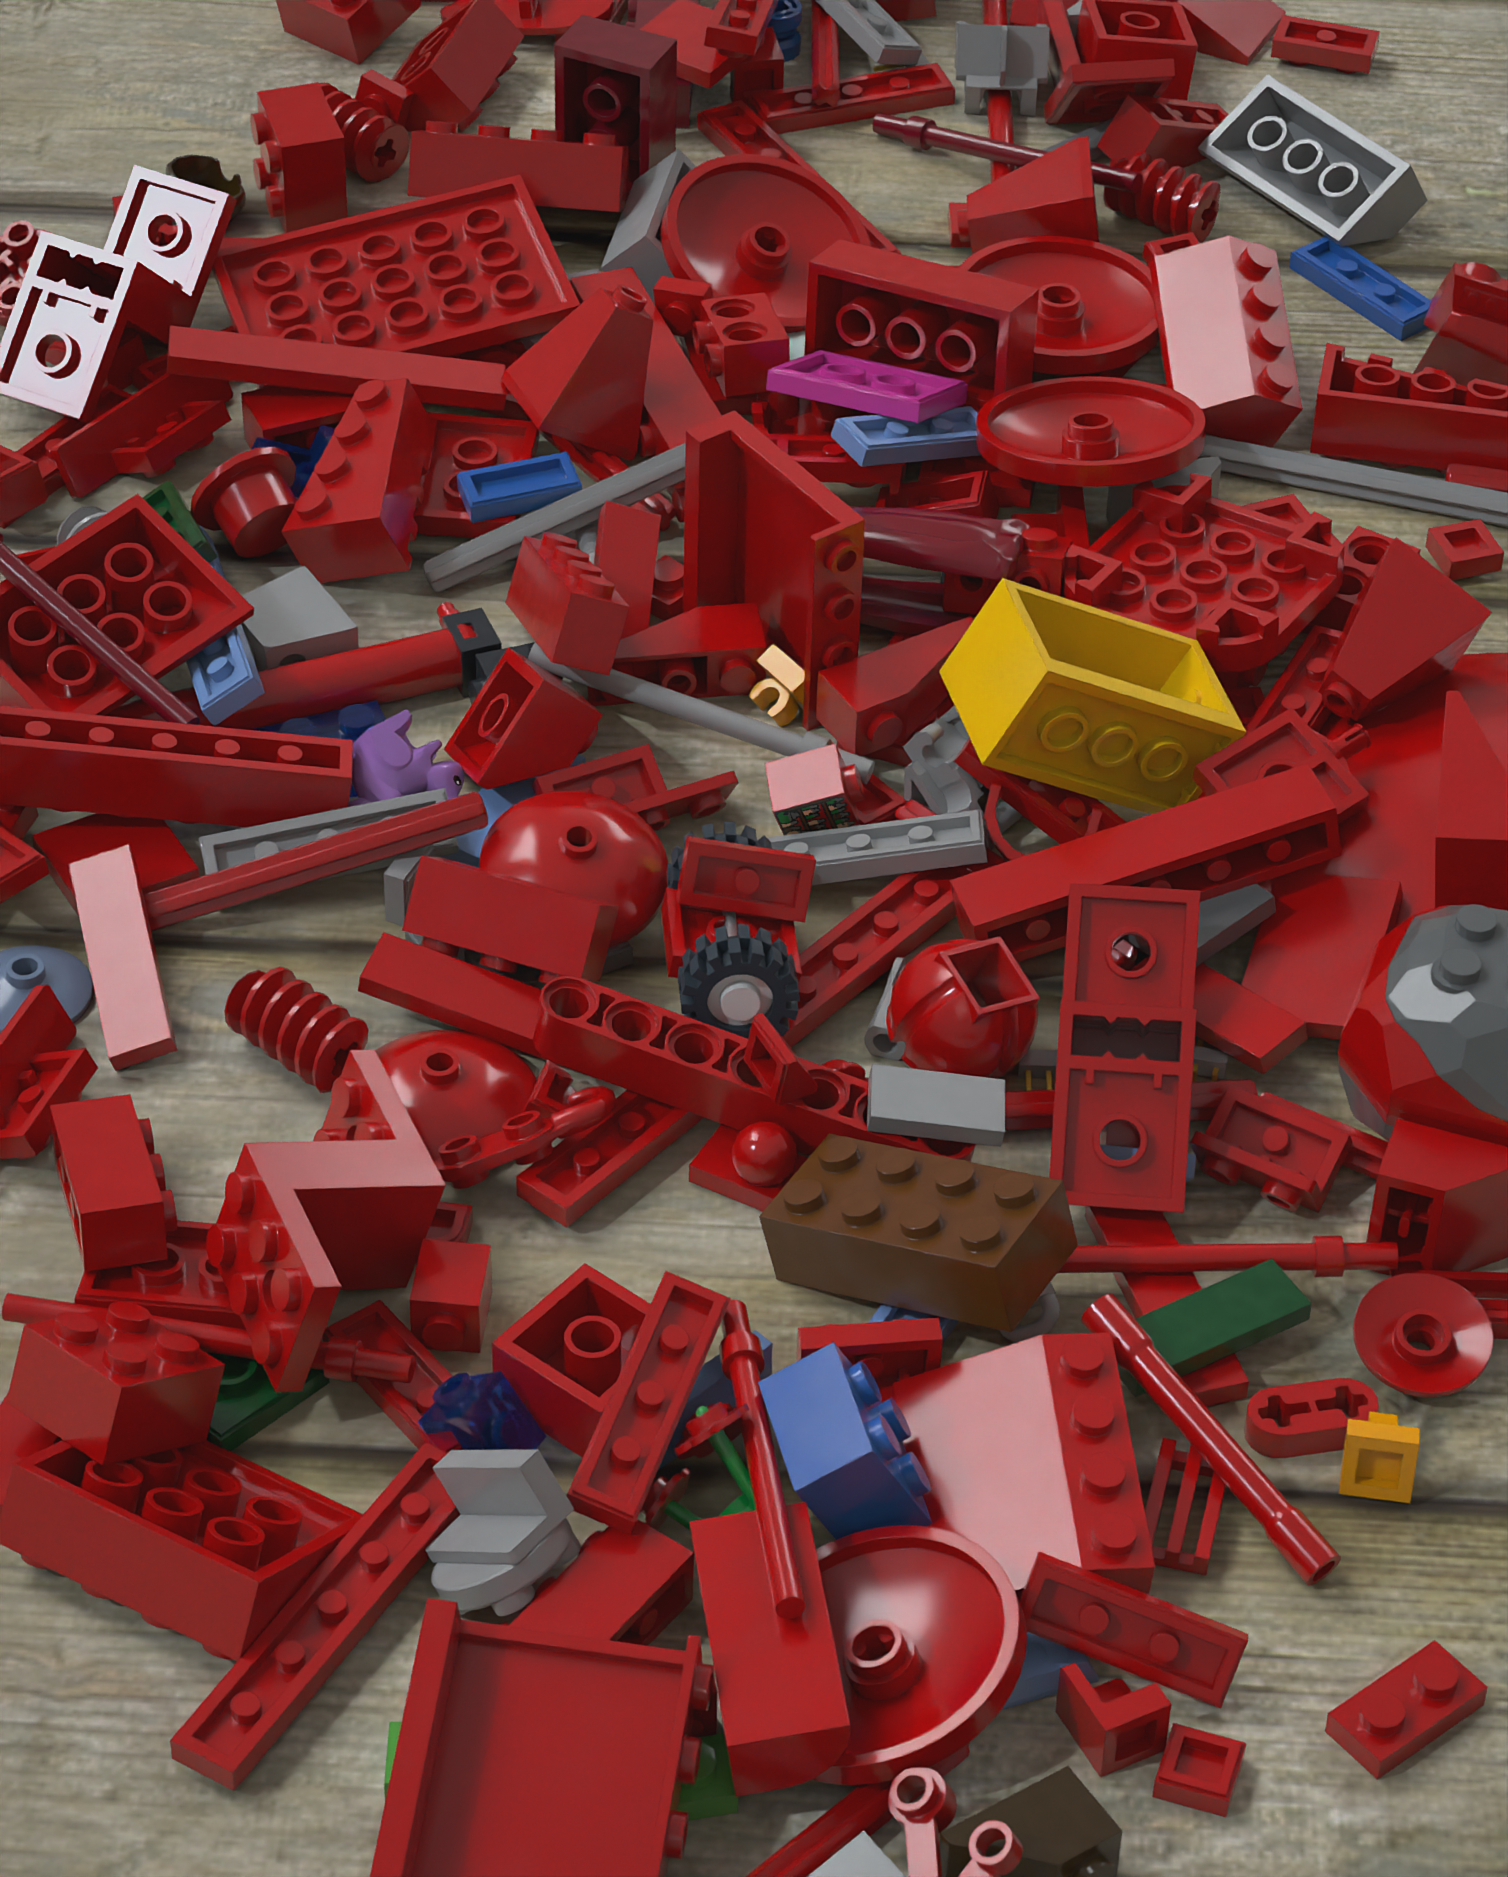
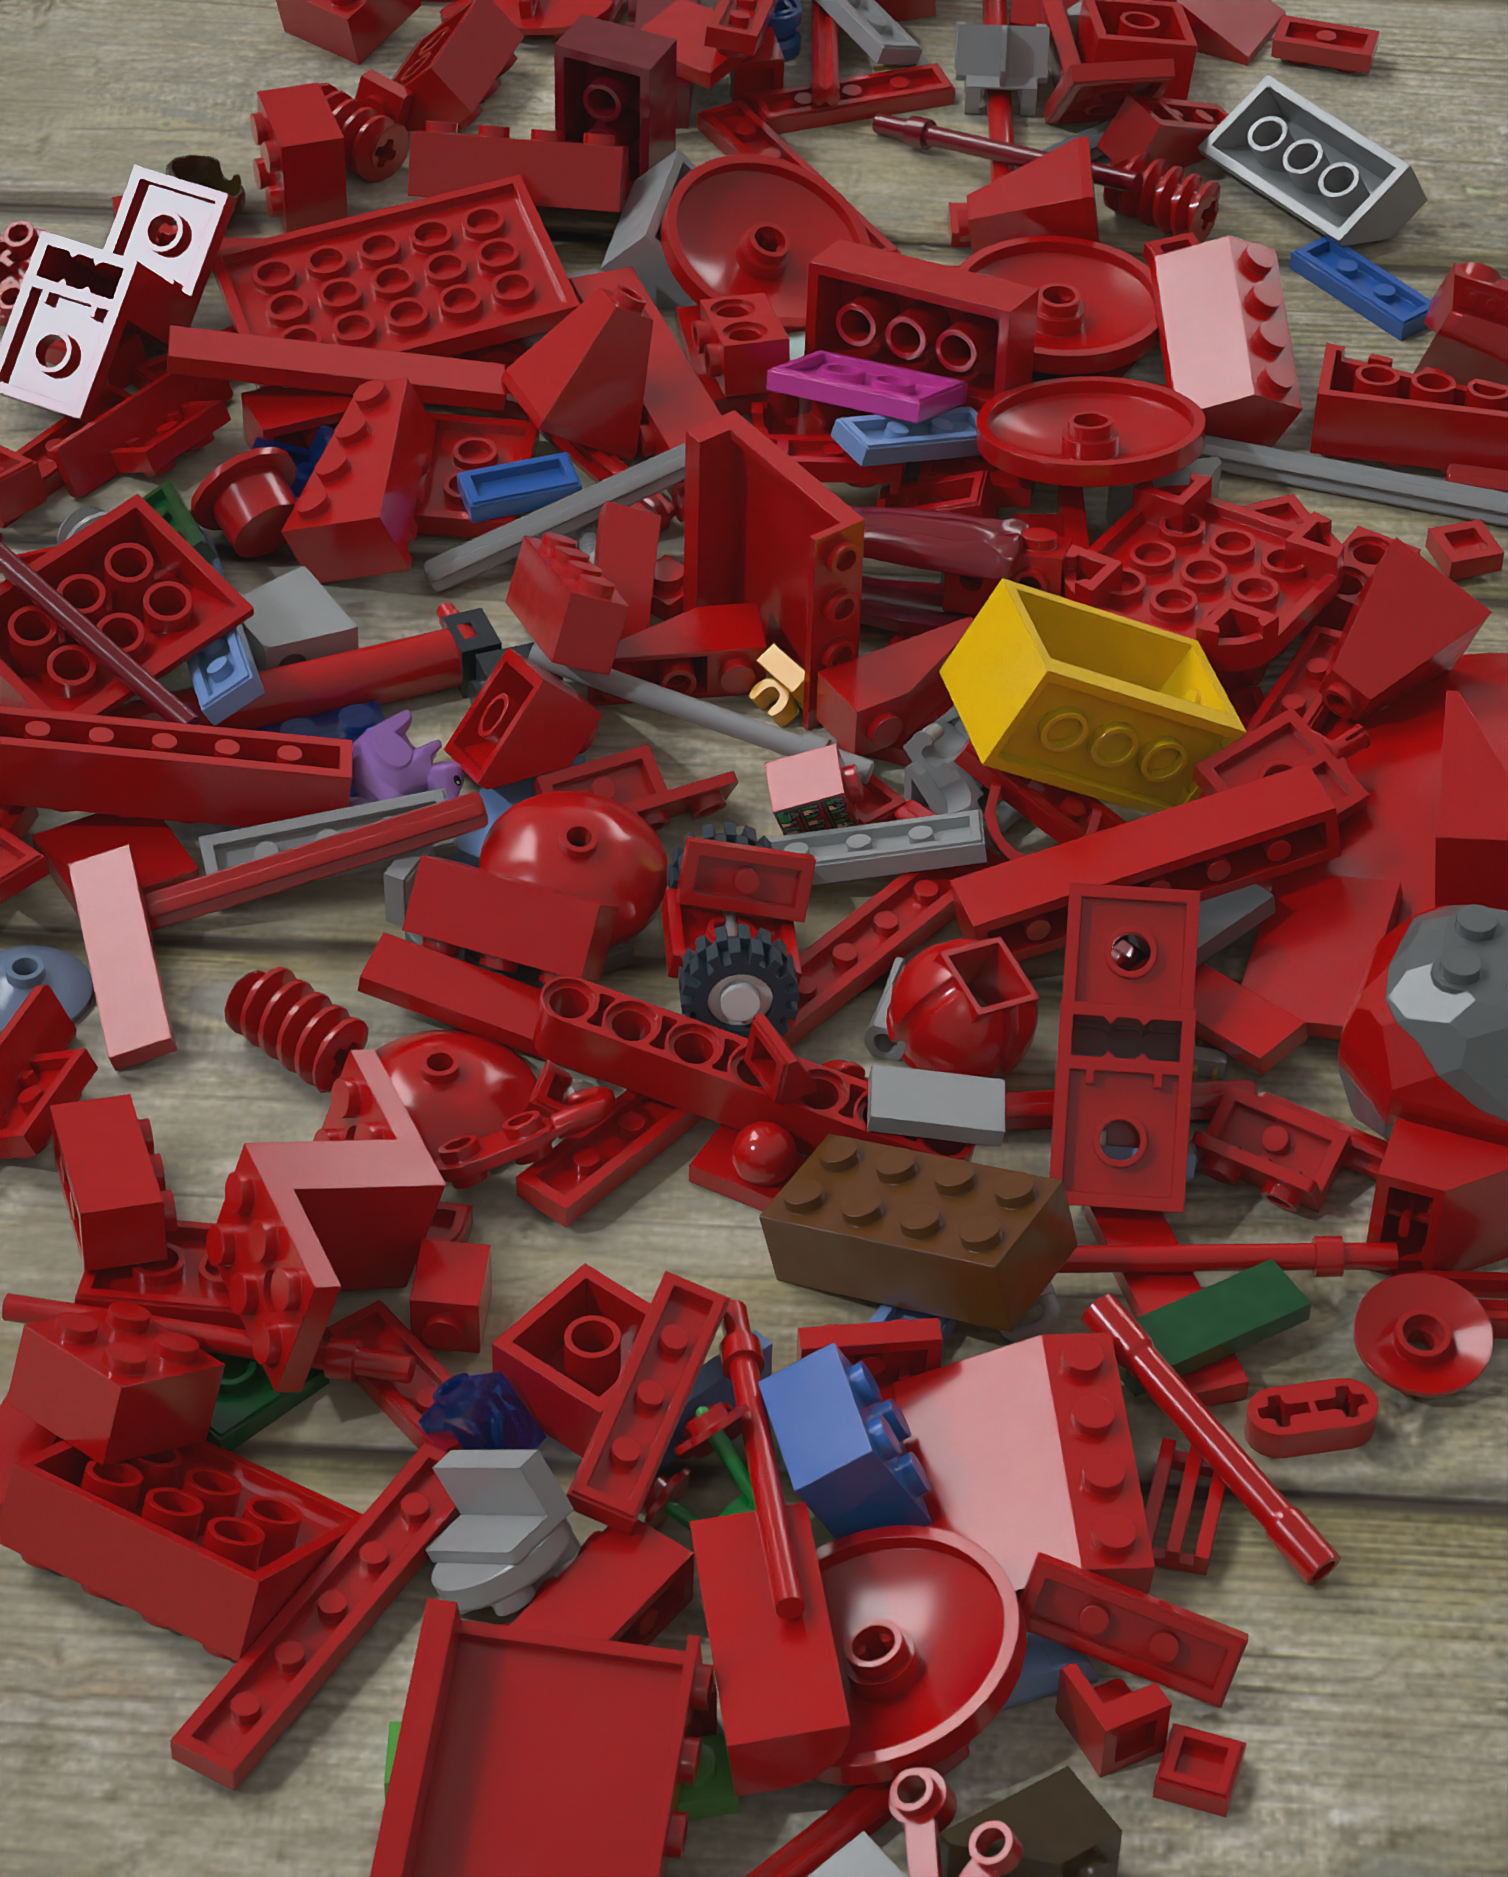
red plate [653,276,713,338] -> none
light grey piece [1017,1050,1057,1090] -> none
red plate [1325,1640,1488,1780] -> none
light orange tile [1339,1411,1420,1503] -> none

